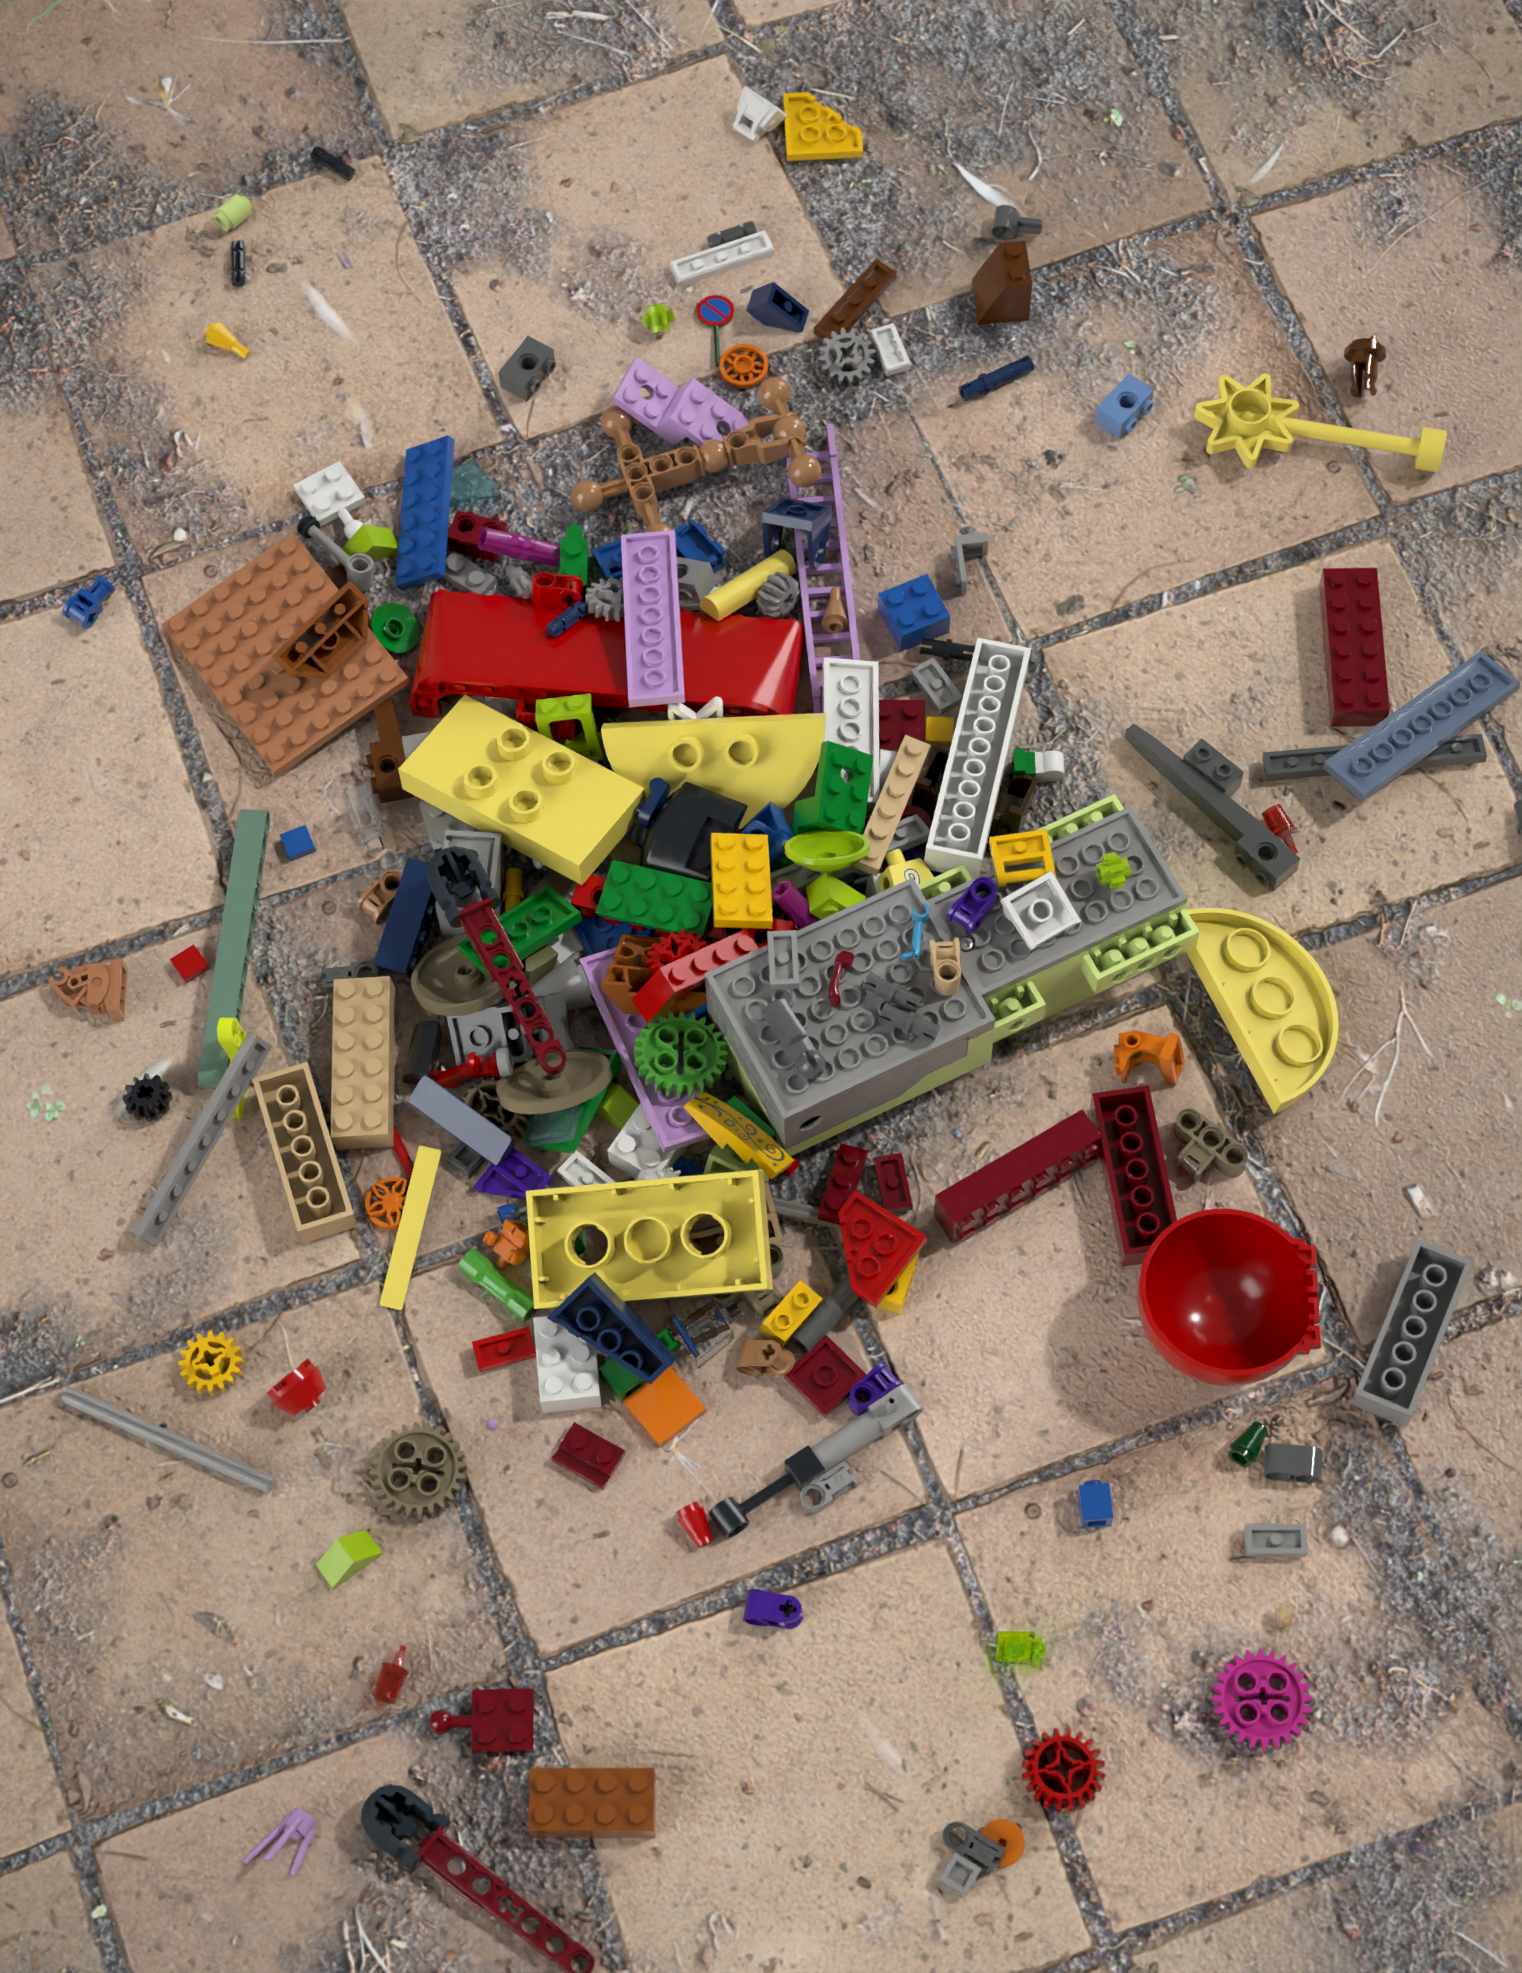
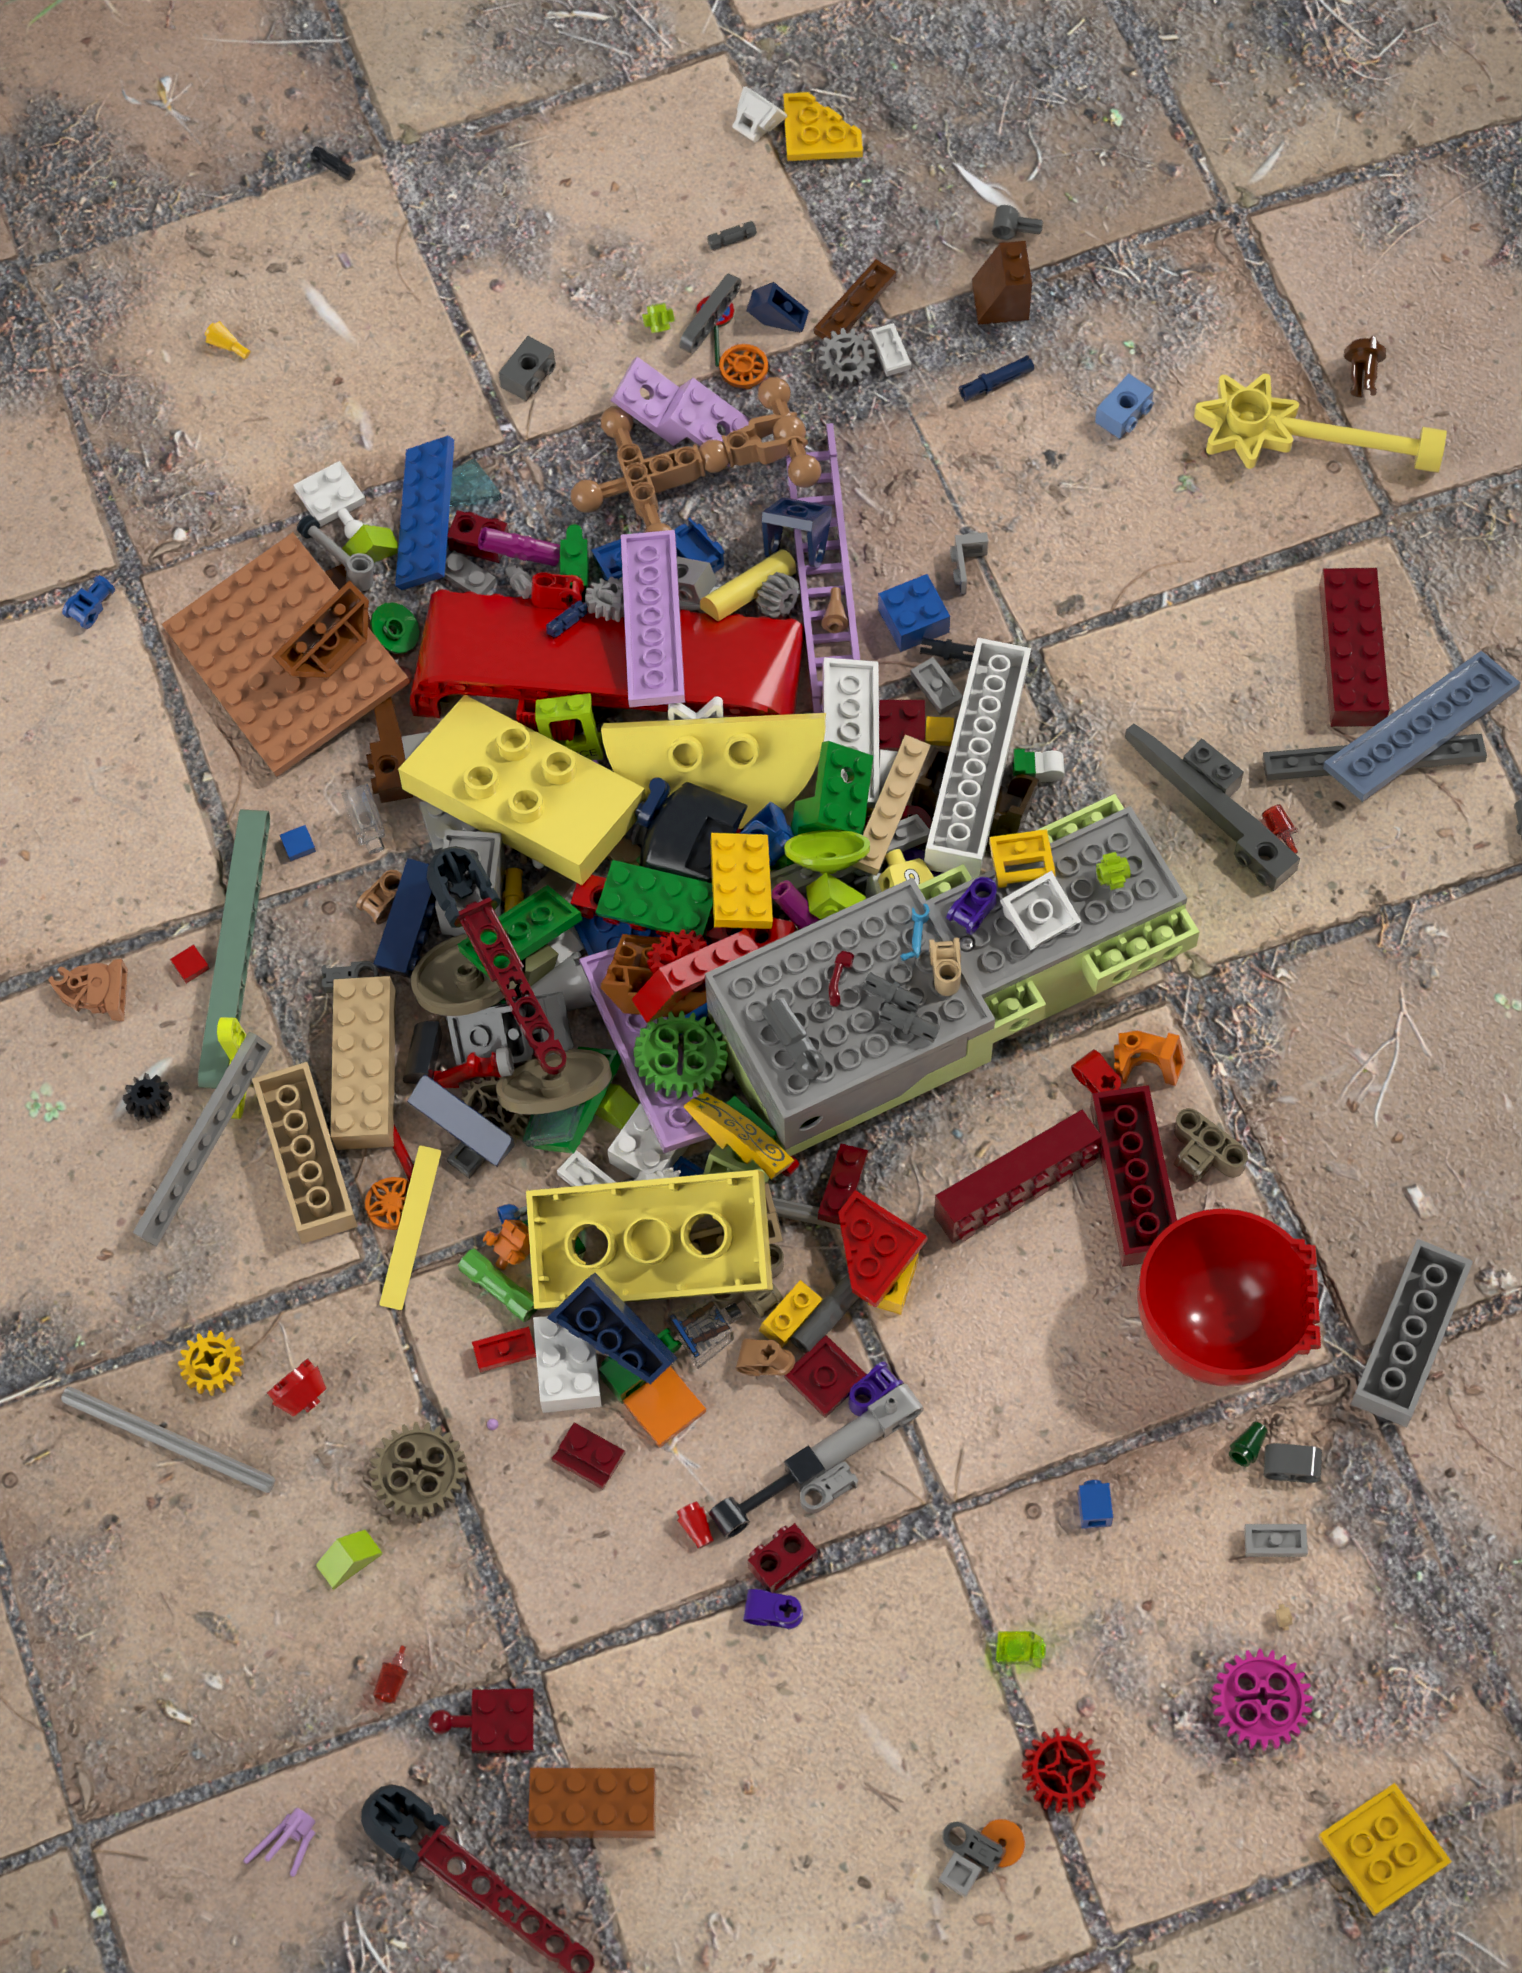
yellowish green brick [214,194,252,231] -> none
black axle [231,240,246,287] -> none
dark purple wing [473,1148,554,1200] -> none
white tile [670,230,775,287] -> none
light grey plate [767,930,800,990] -> none
dark red plate [873,1153,913,1213] -> none
light yellow plate [1186,908,1339,1114] -> none
none -> dark grey beam [680,273,742,354]
none -> dark red brick [747,1523,818,1593]
none -> red piece [1071,1049,1121,1093]
none -> yellow plate [1318,1783,1452,1916]

